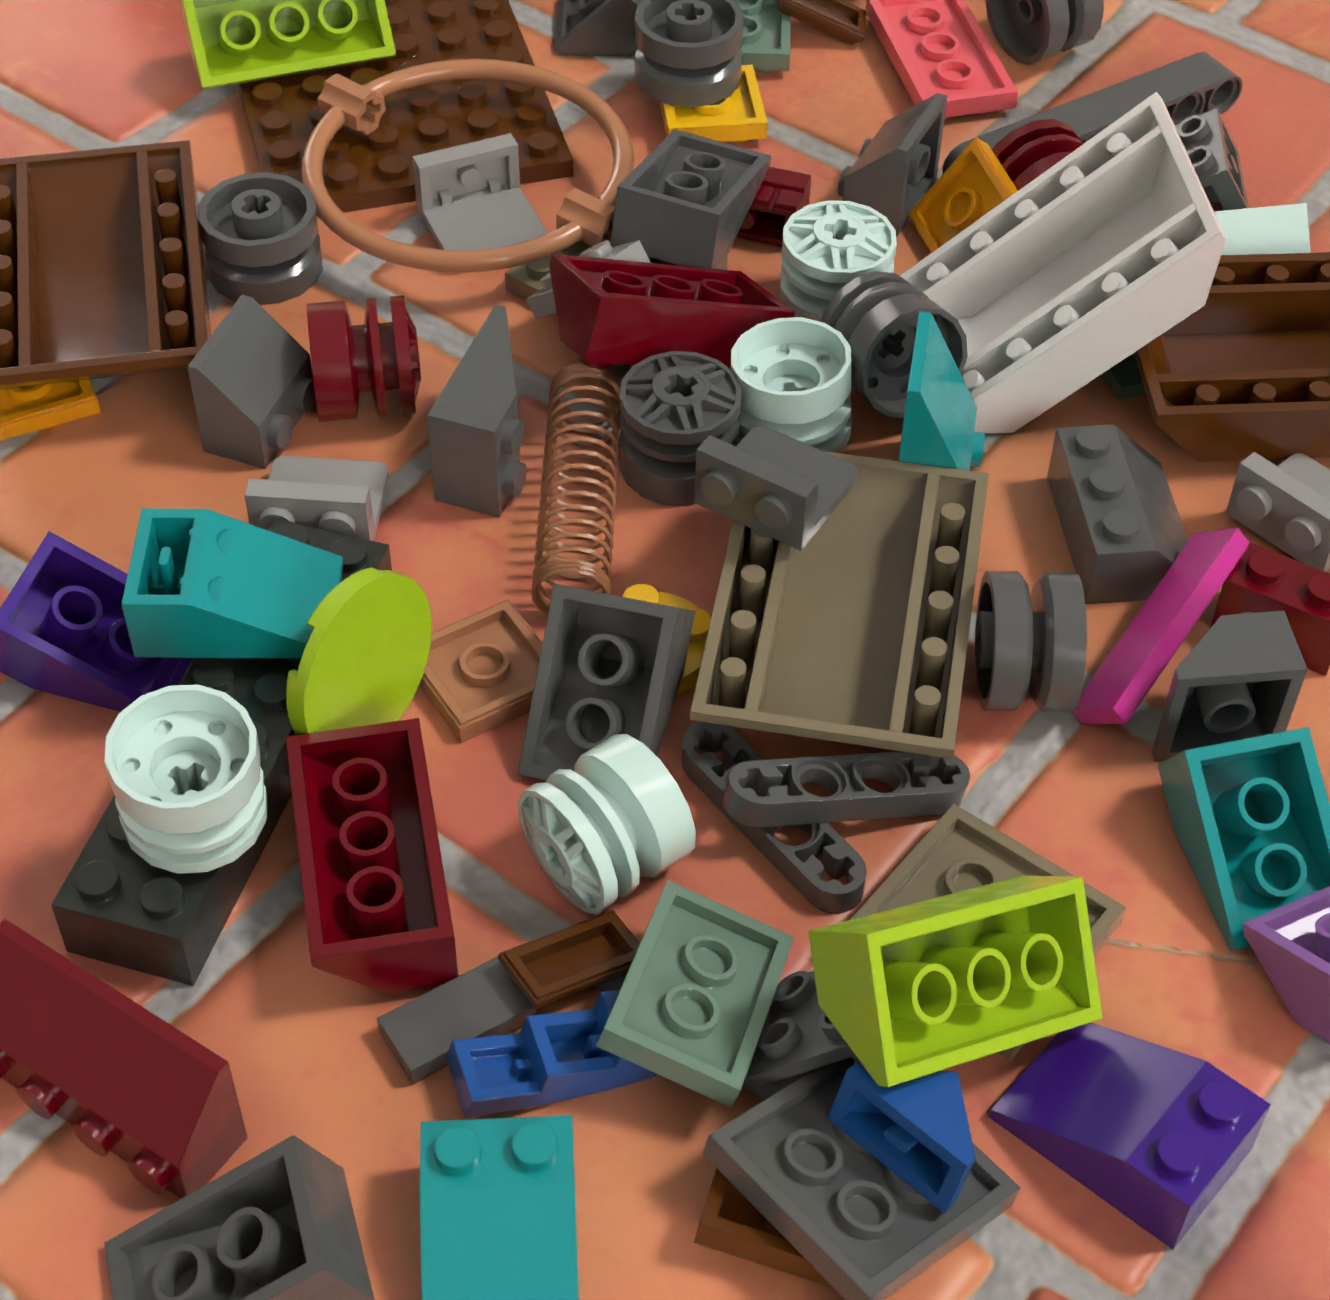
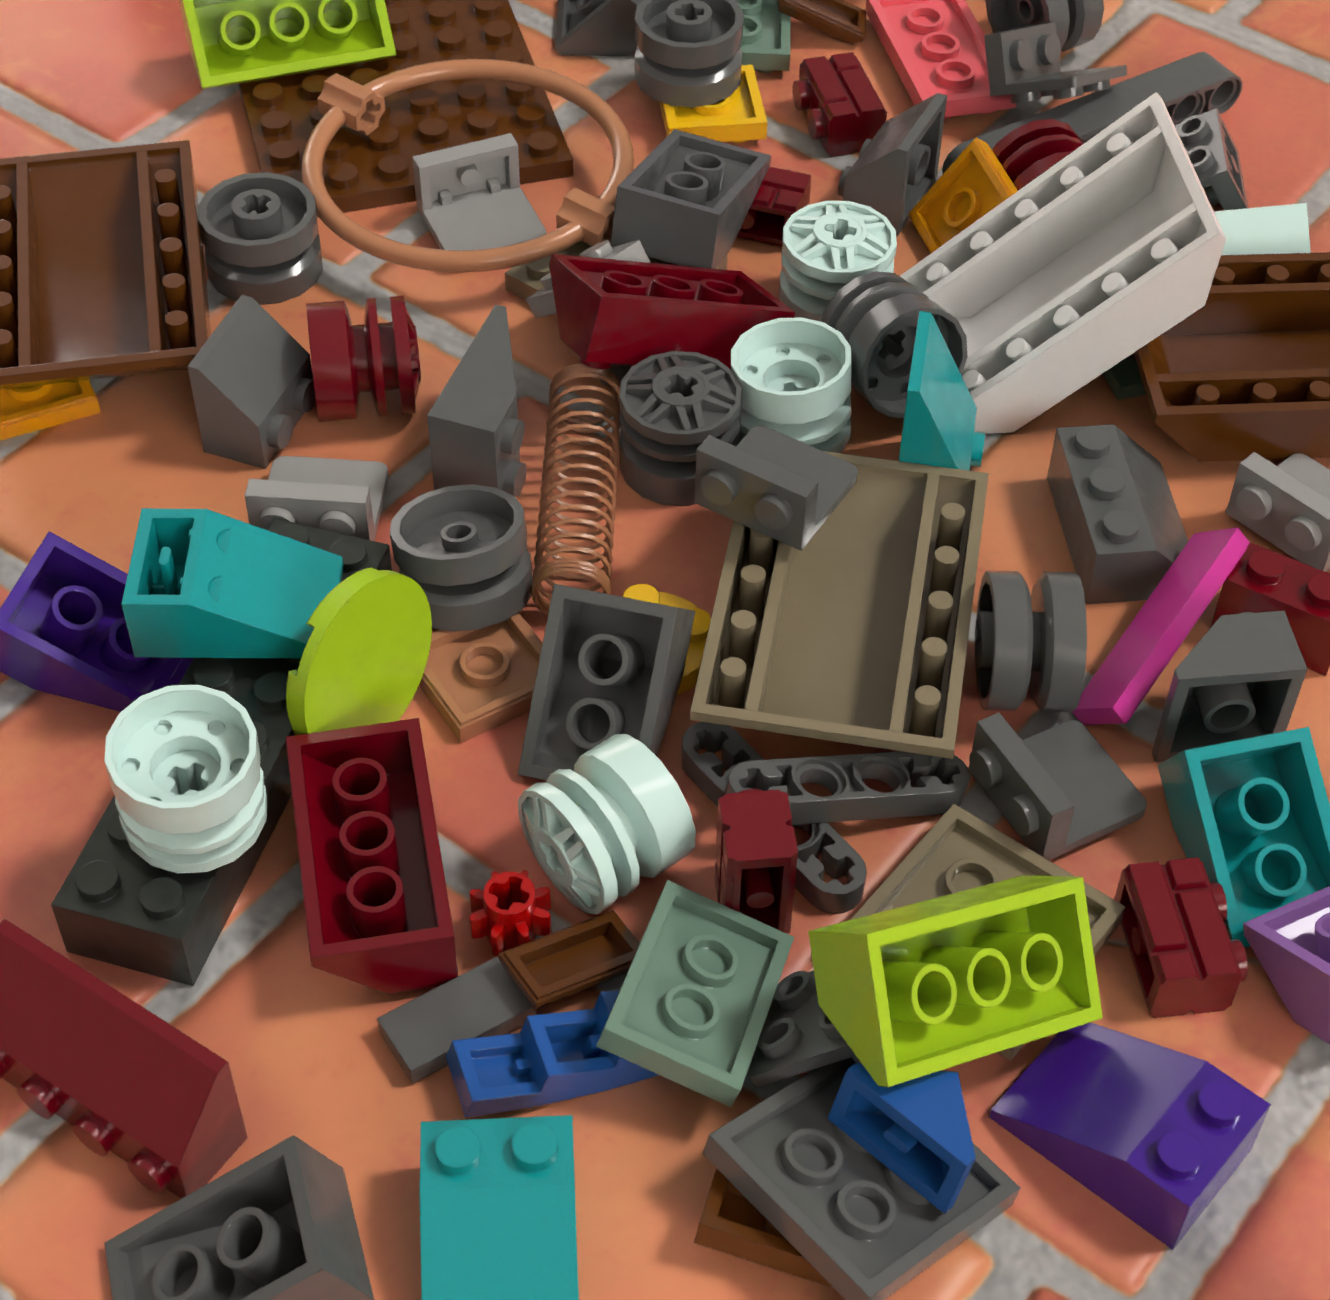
none -> dark grey wheel [390,484,533,632]
none -> red gear [469,870,552,956]
none -> dark red brick [714,789,798,934]
none -> dark red brick [792,52,887,157]
none -> dark grey bracket [969,712,1147,860]
none -> dark grey bracket [984,22,1127,103]
none -> dark red brick [1114,857,1248,1018]

